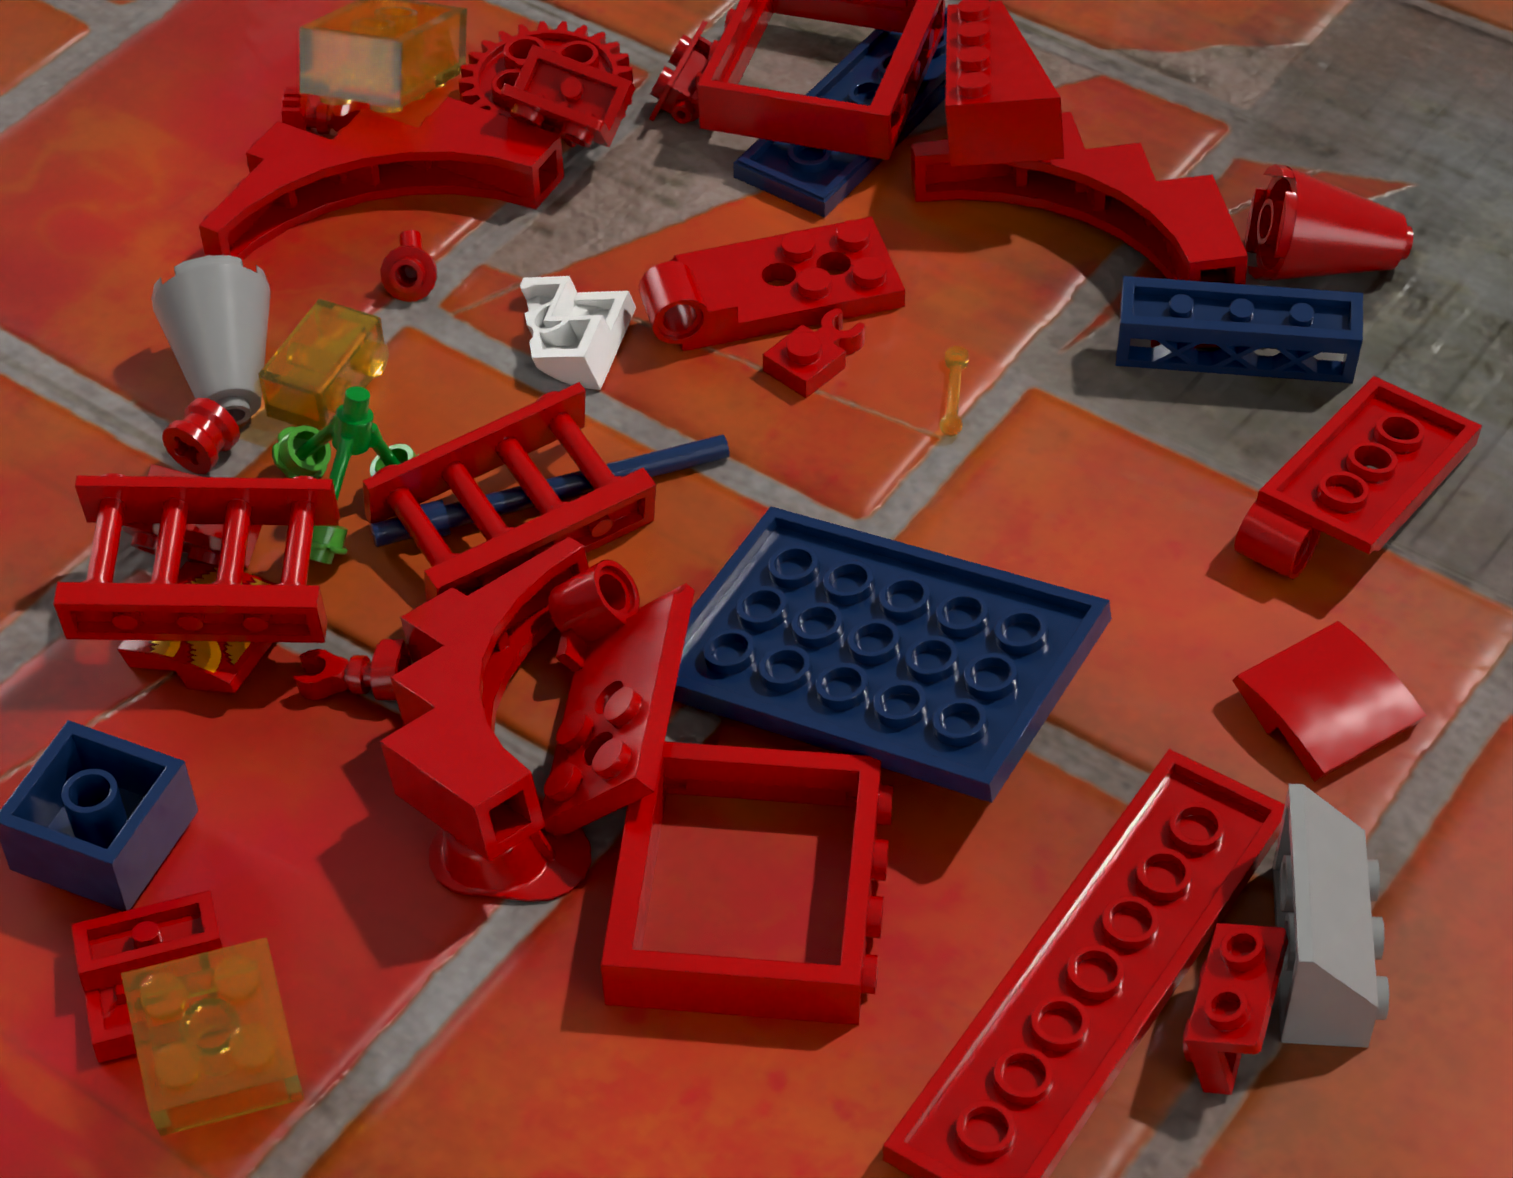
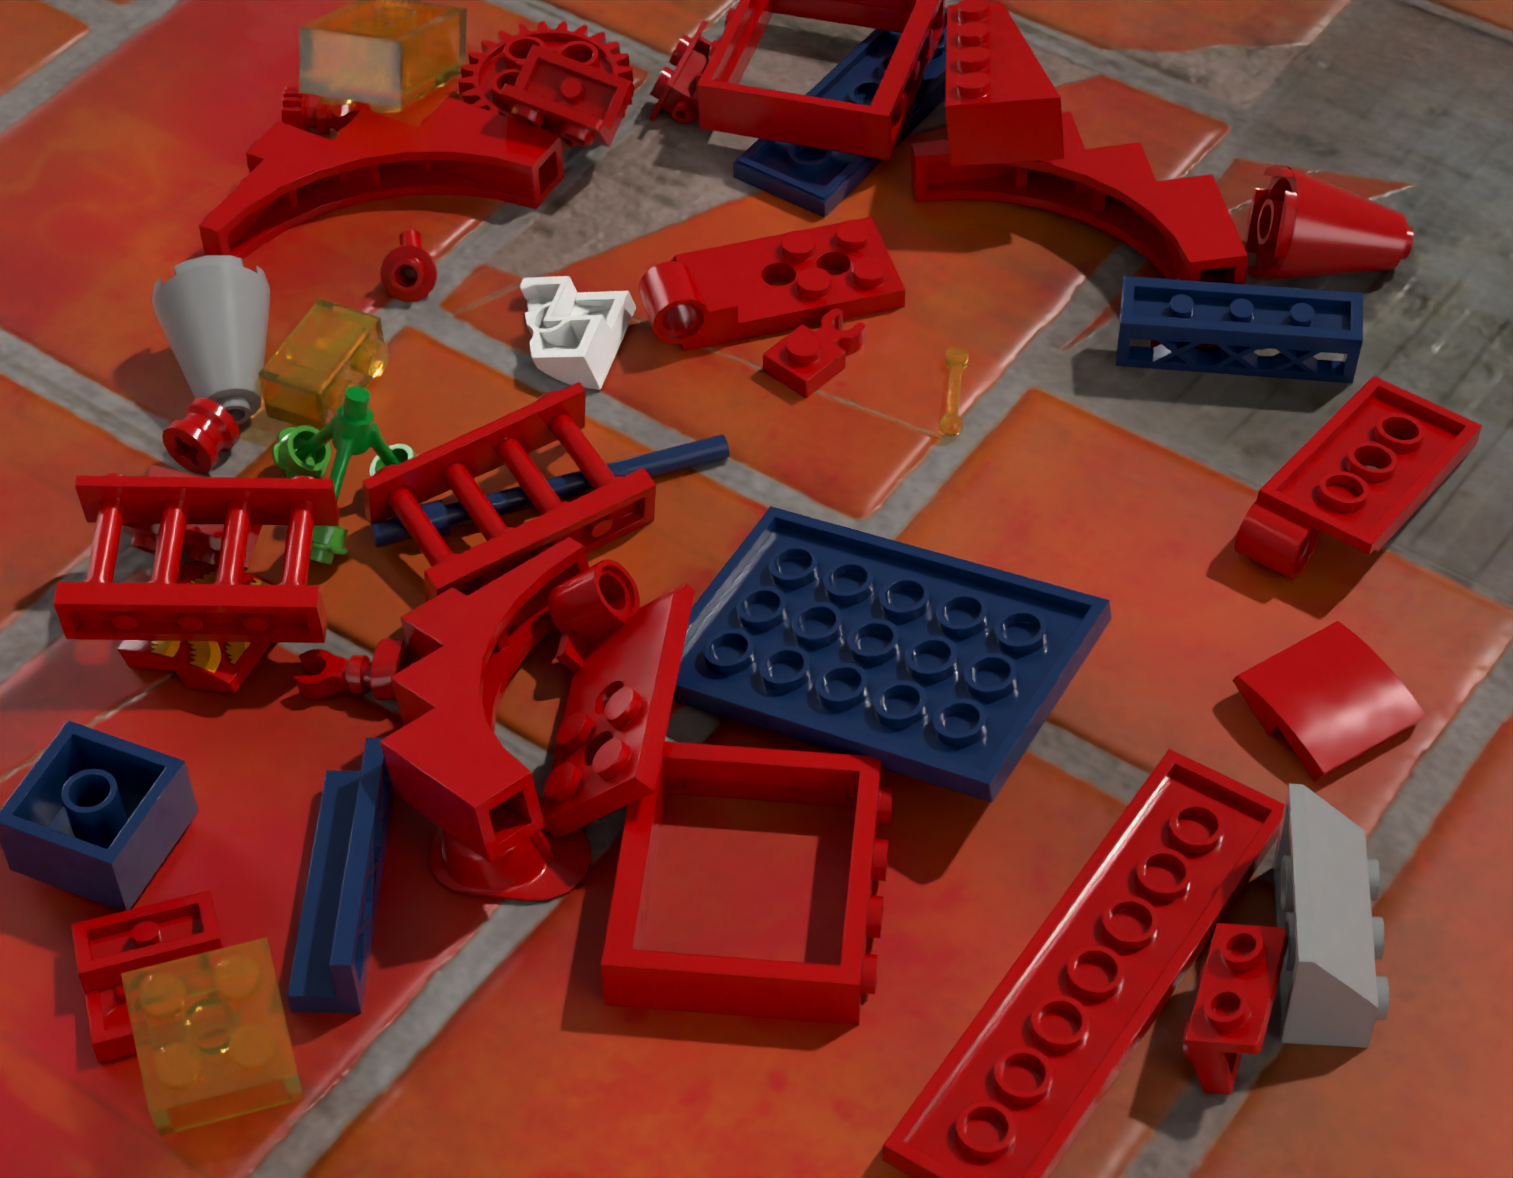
none -> dark blue fence [287,738,395,1014]

